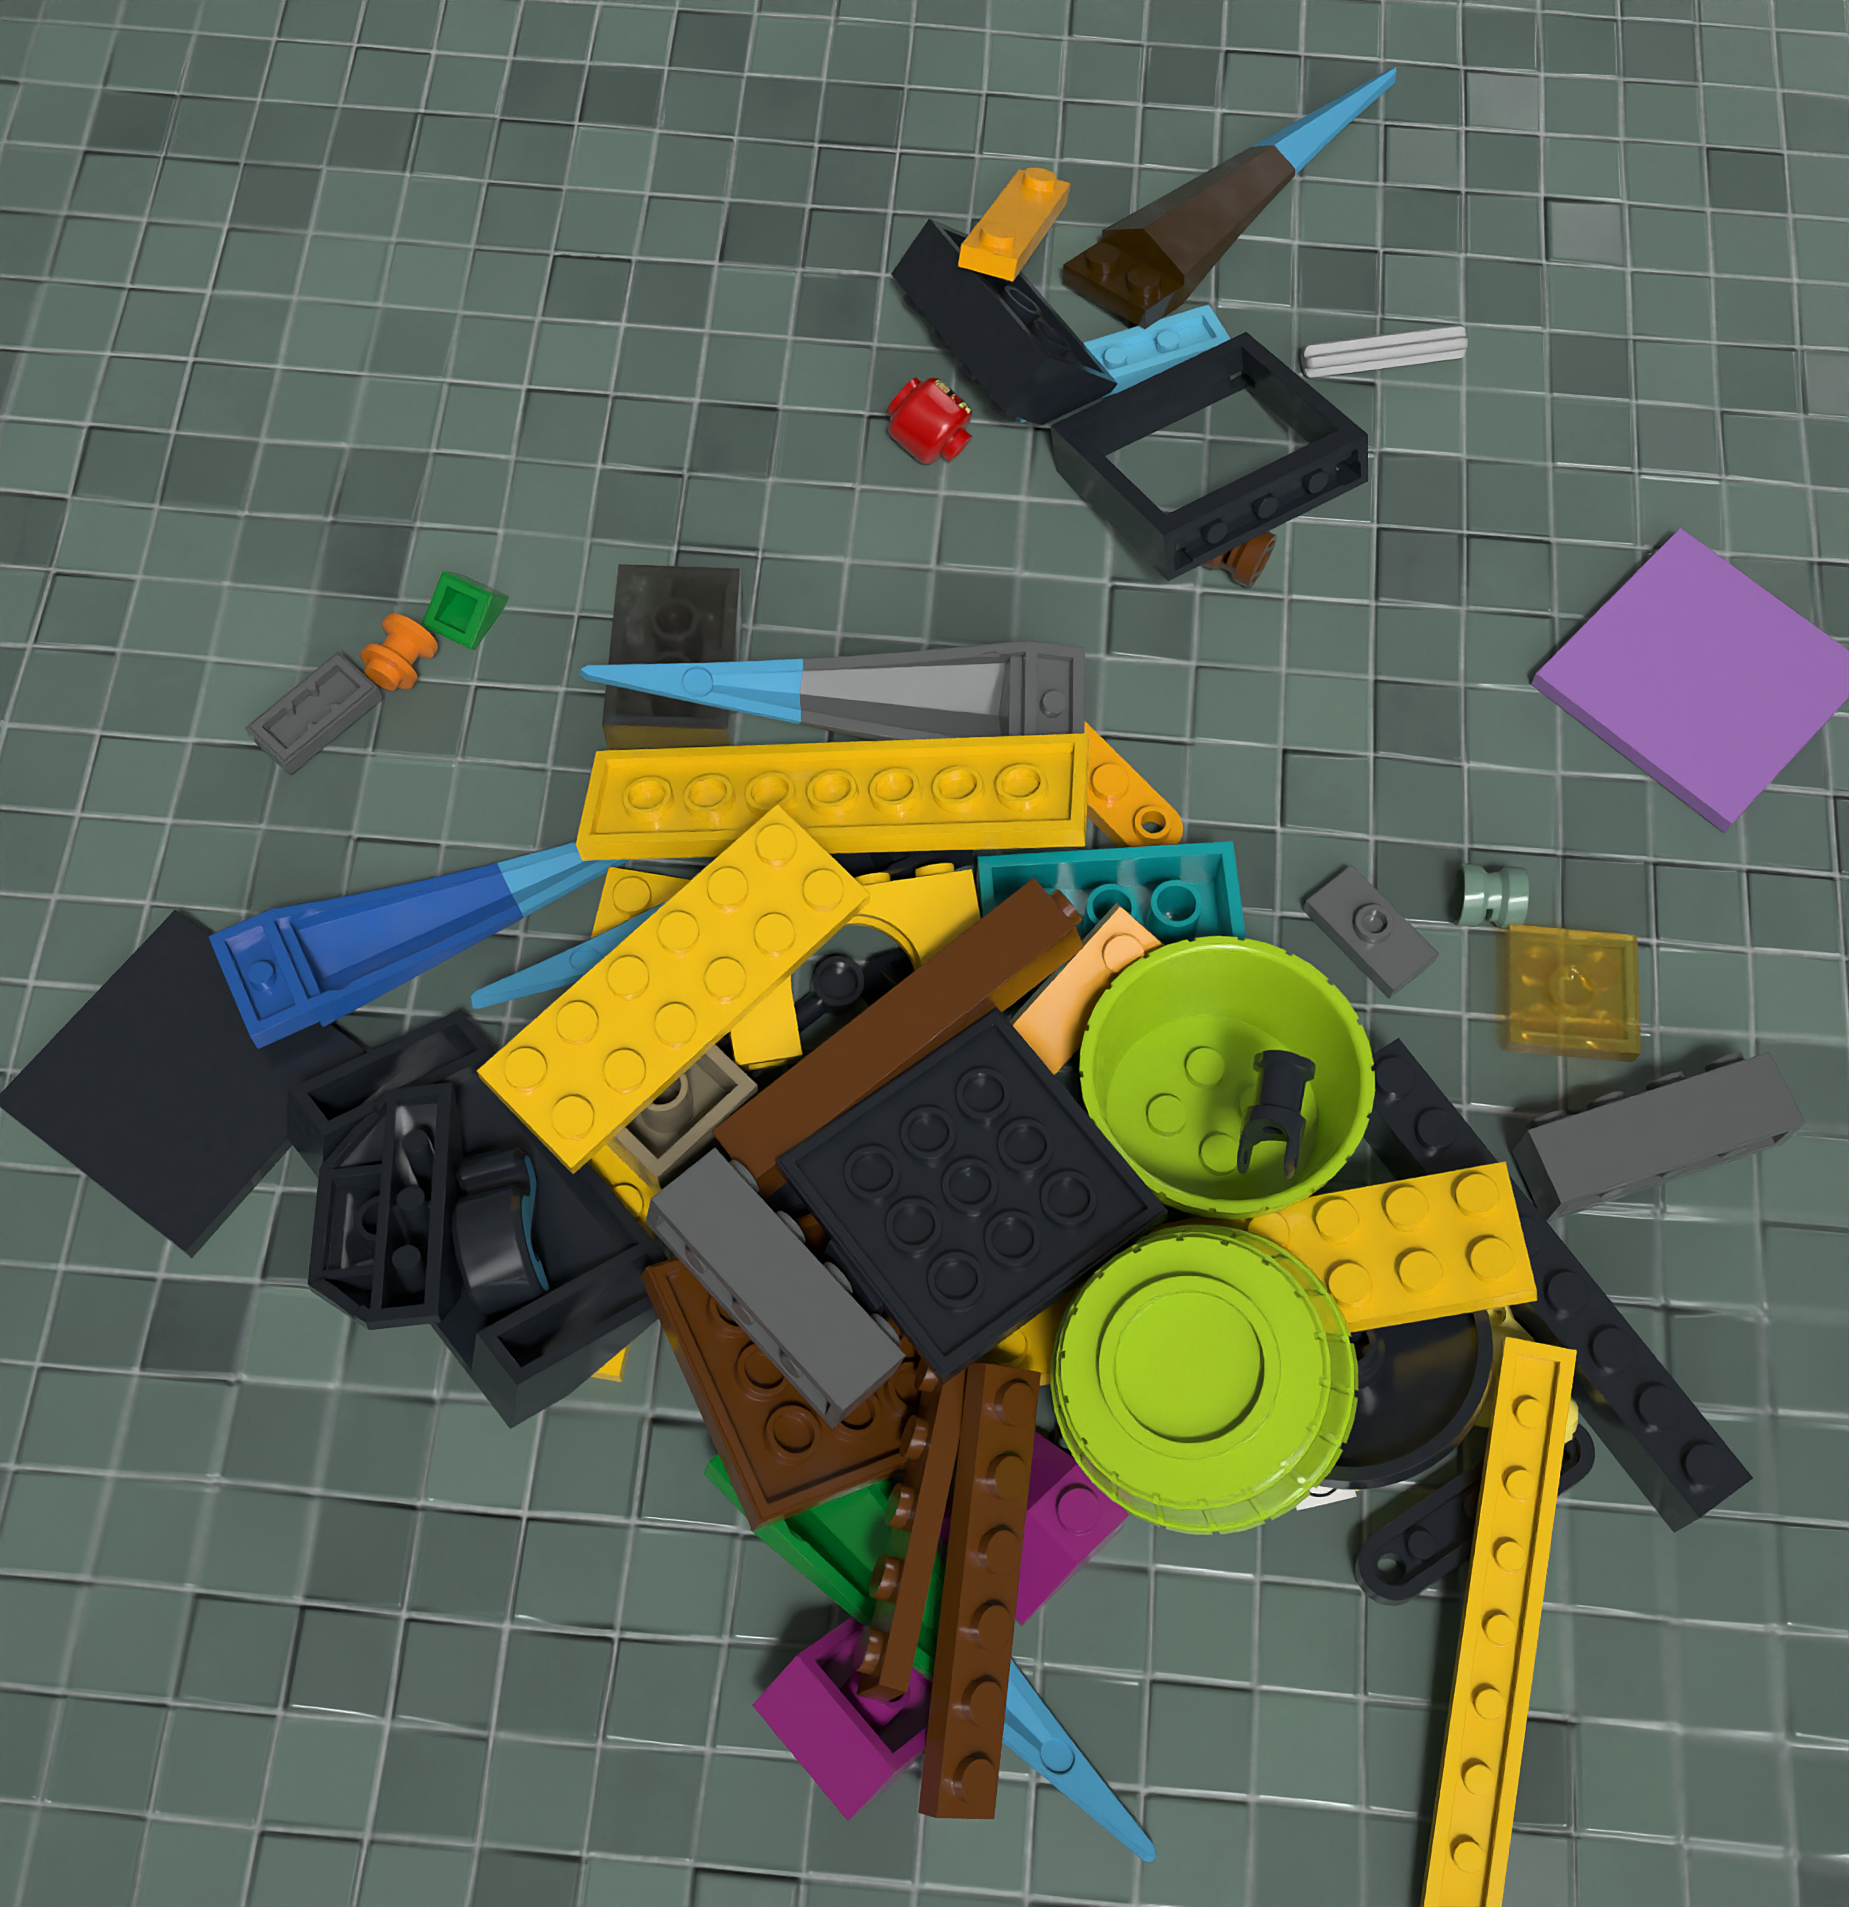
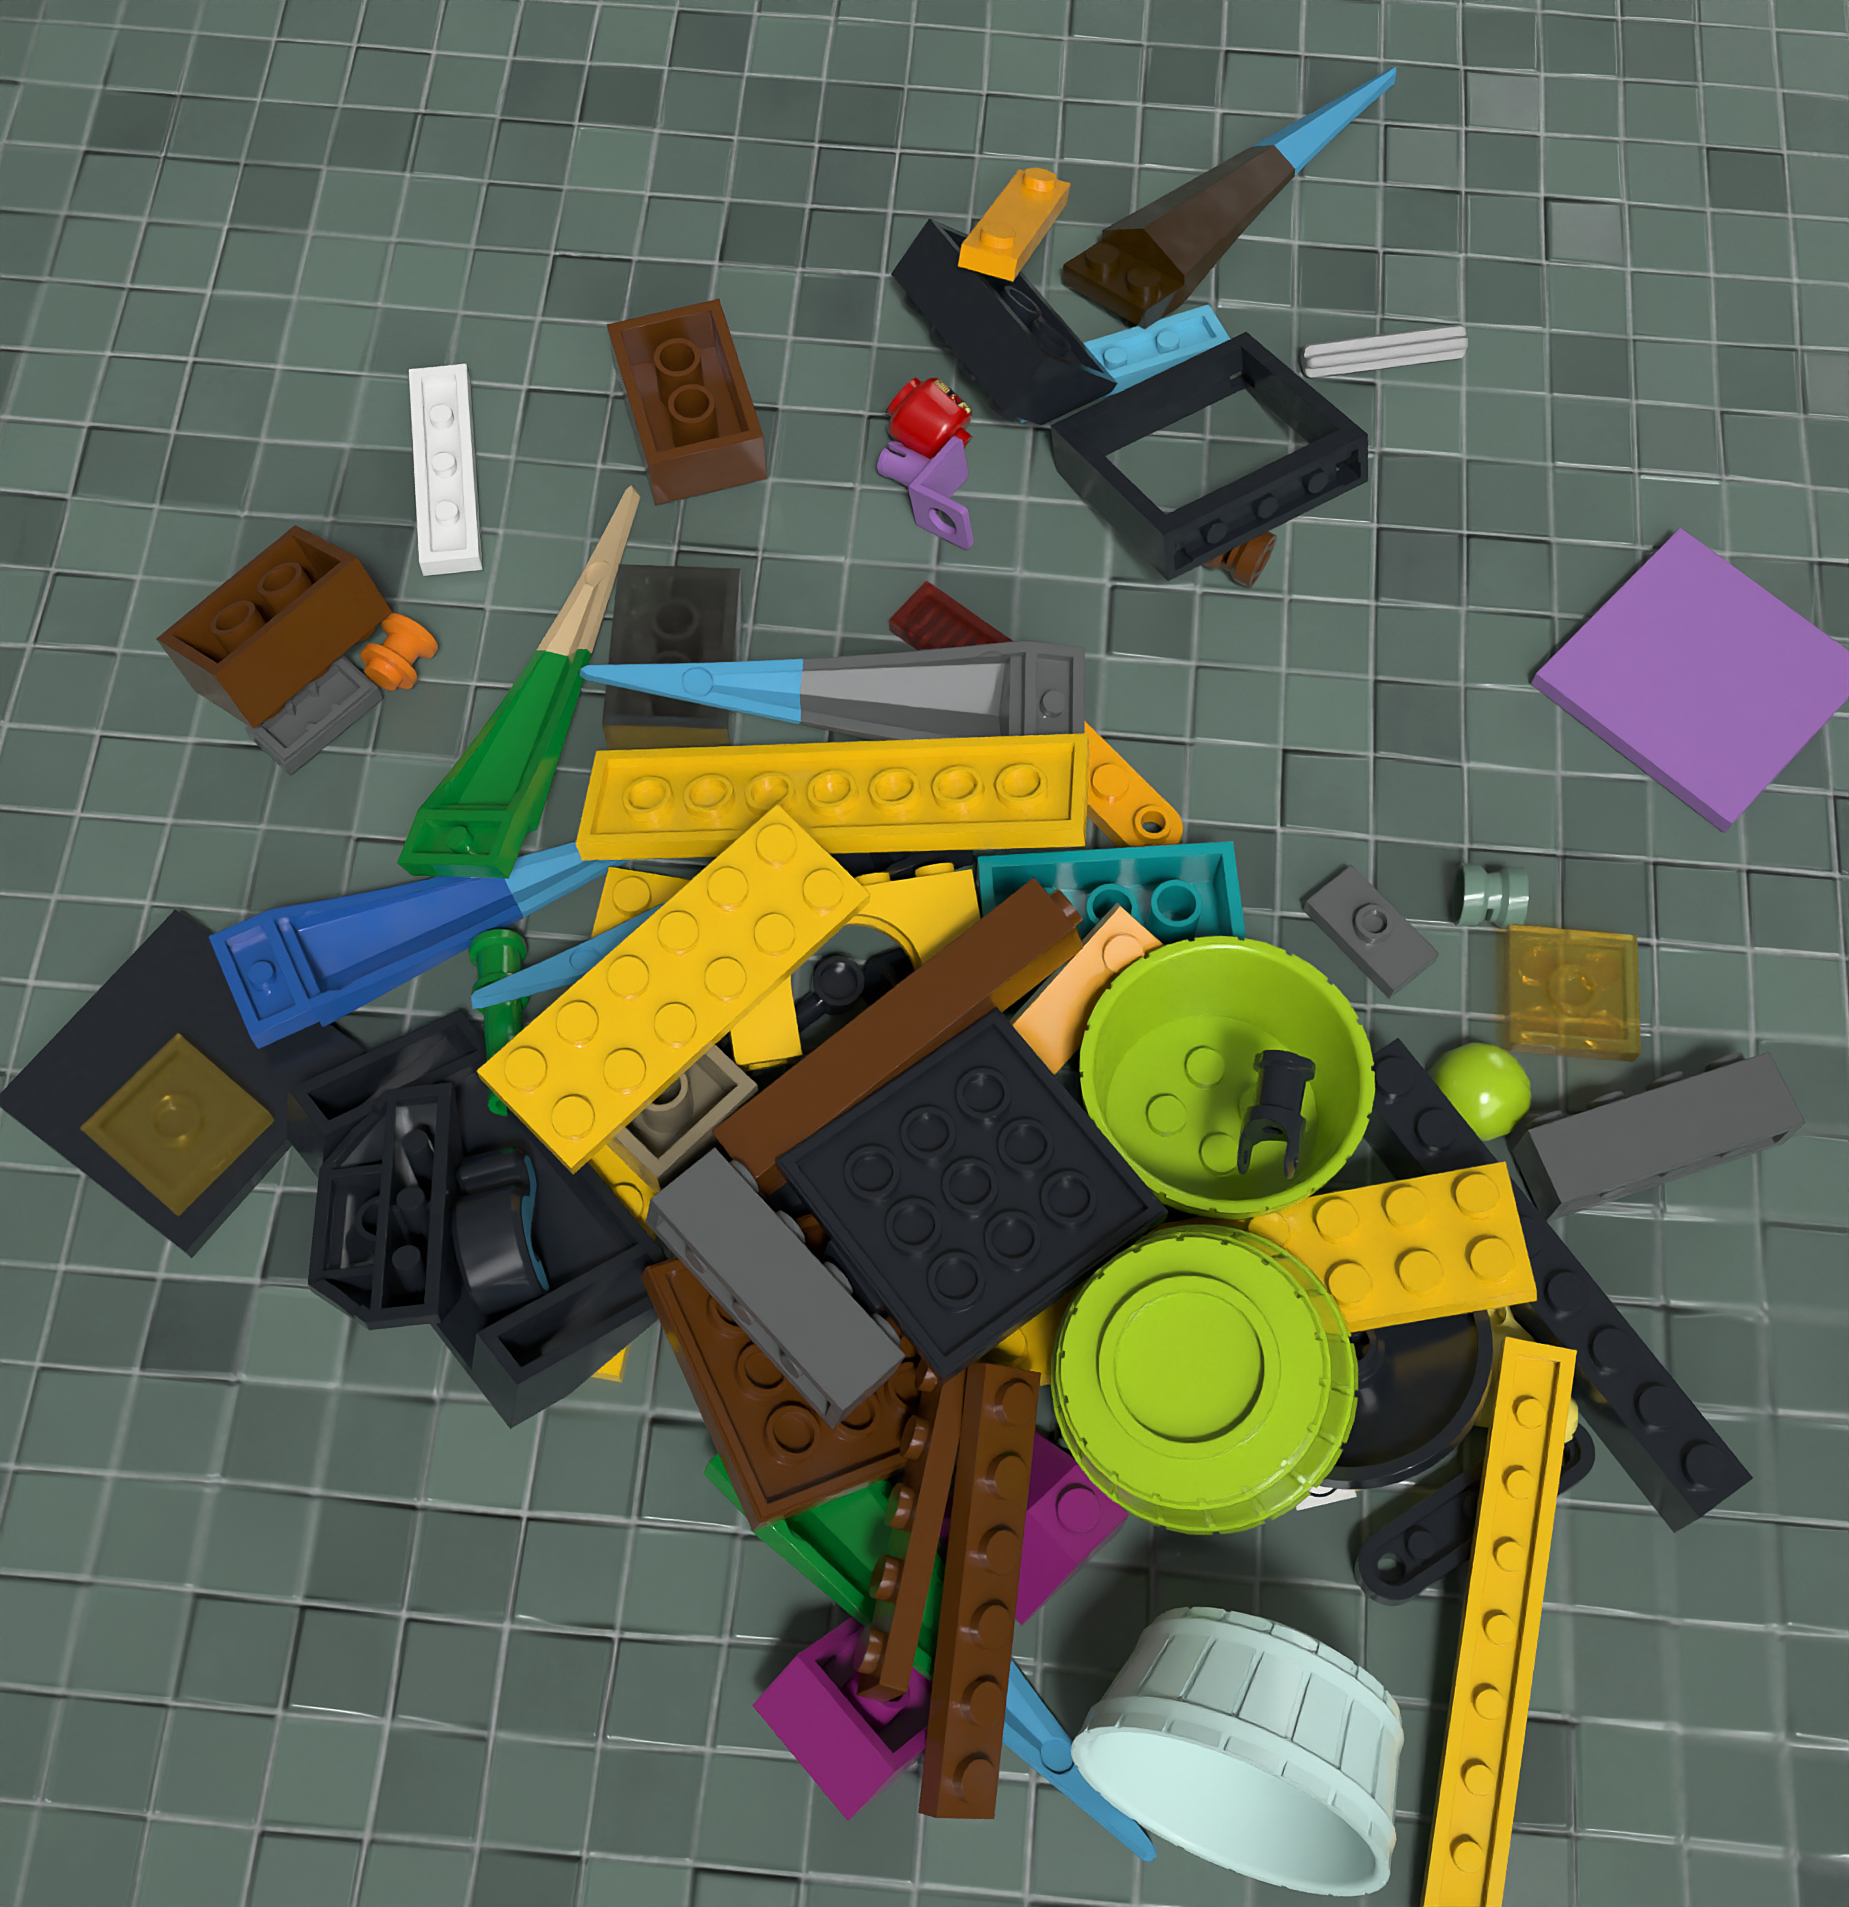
green slope [421,571,509,650] -> none
none -> clear yellow tile [80,1033,275,1217]
none -> reddish brown brick [156,525,392,729]
none -> green plate [397,485,640,879]
none -> white plate [409,364,483,576]
none -> green pin [468,929,531,1116]
none -> reddish brown brick [607,299,767,505]
none -> medium lavender bracket [877,436,974,550]
none -> clear red tile [889,581,1013,651]
none -> light aqua piece [1071,1607,1404,1896]
none -> lime hair [1427,1043,1532,1142]

